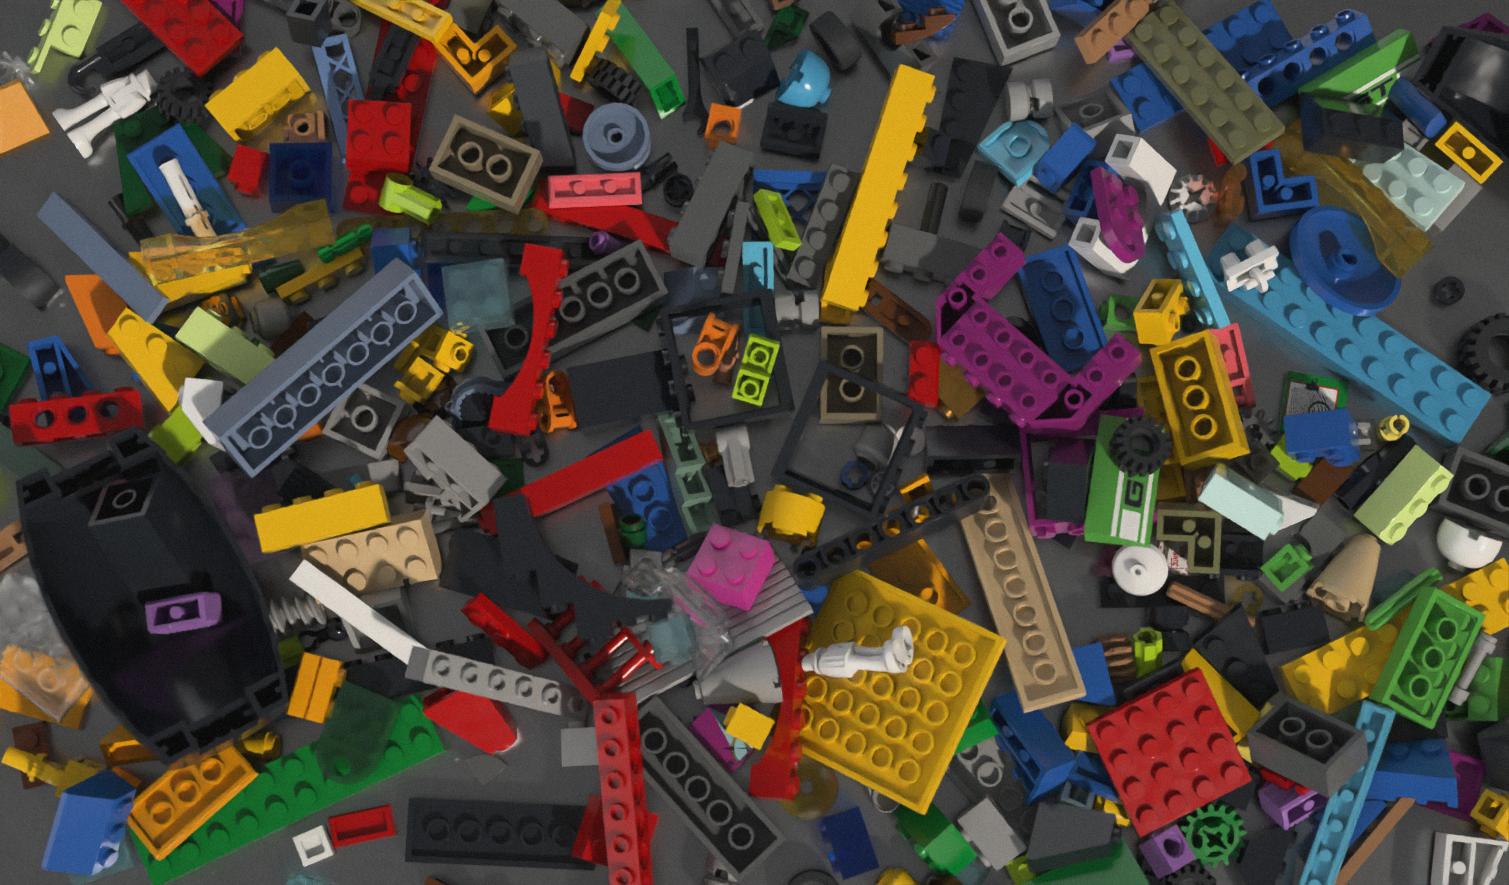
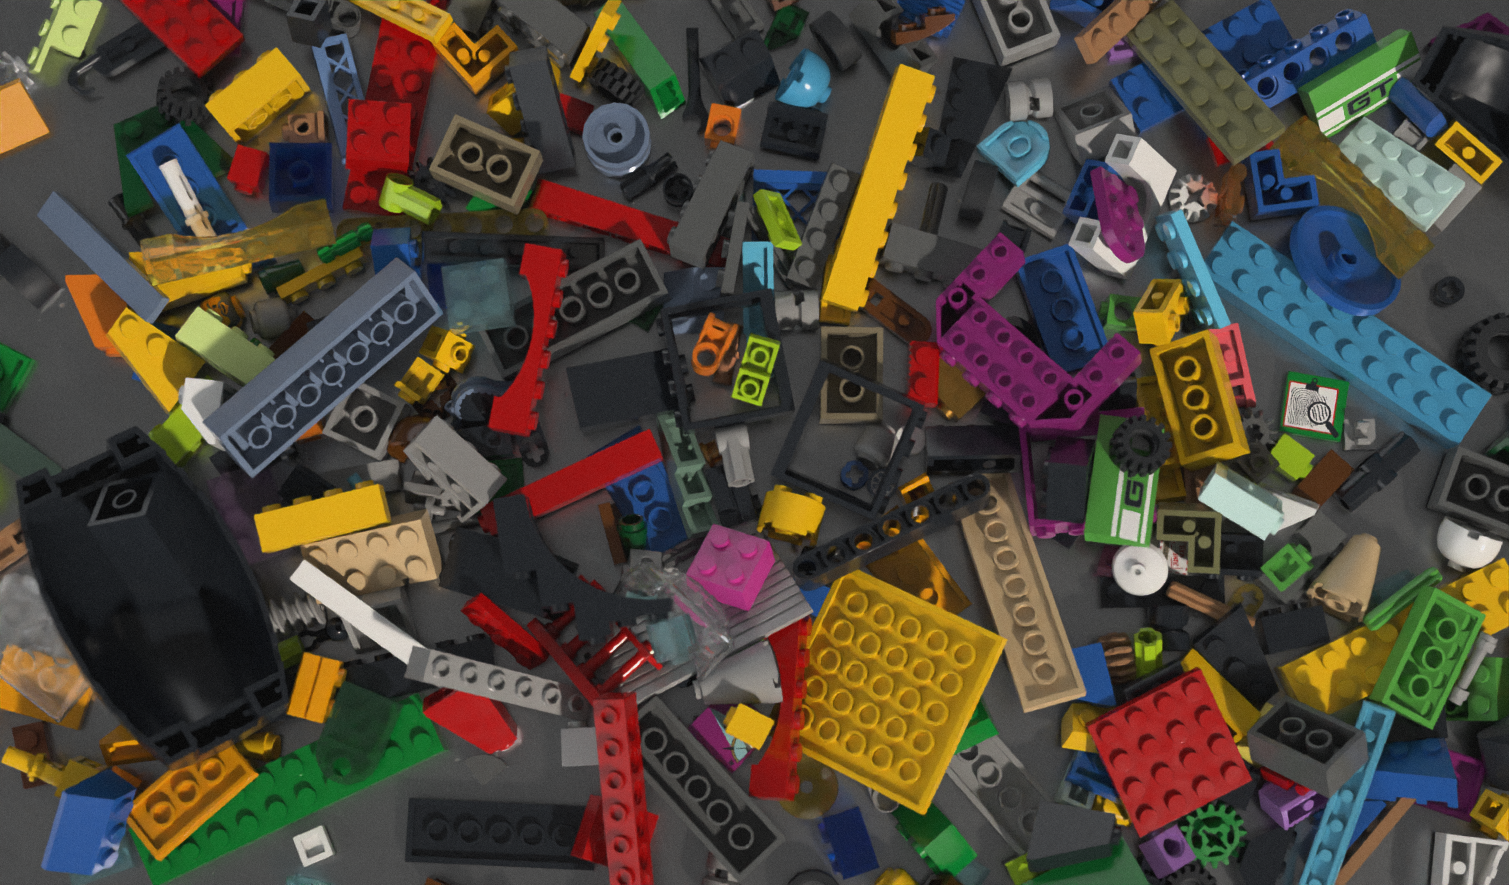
red brick [9,386,146,448] -> none
blue wedge [27,335,113,426] -> none
white piece [52,69,158,159] -> none
medium lavender brick [145,592,223,634] -> none
red tile [328,804,397,848] -> none
black hinge [368,23,422,101] -> none
yellow axle [394,321,441,375] -> none
orange piece [536,370,578,433] -> none
coral tile [548,172,642,208] -> none
medium lavender pin [589,230,629,255] -> none
white piece [802,626,913,678] -> none
light grey brick [957,793,1027,871] -> none
blue wedge [989,690,1077,807] -> none
blue slope [1033,122,1097,194] -> none
white hips [1220,239,1279,293] -> none
blue brick [1283,408,1360,467] -> none
black slope [1299,92,1405,164] -> none
yellowish green brick [1353,445,1454,547] -> none
light yellow pin [1375,415,1410,442] -> none

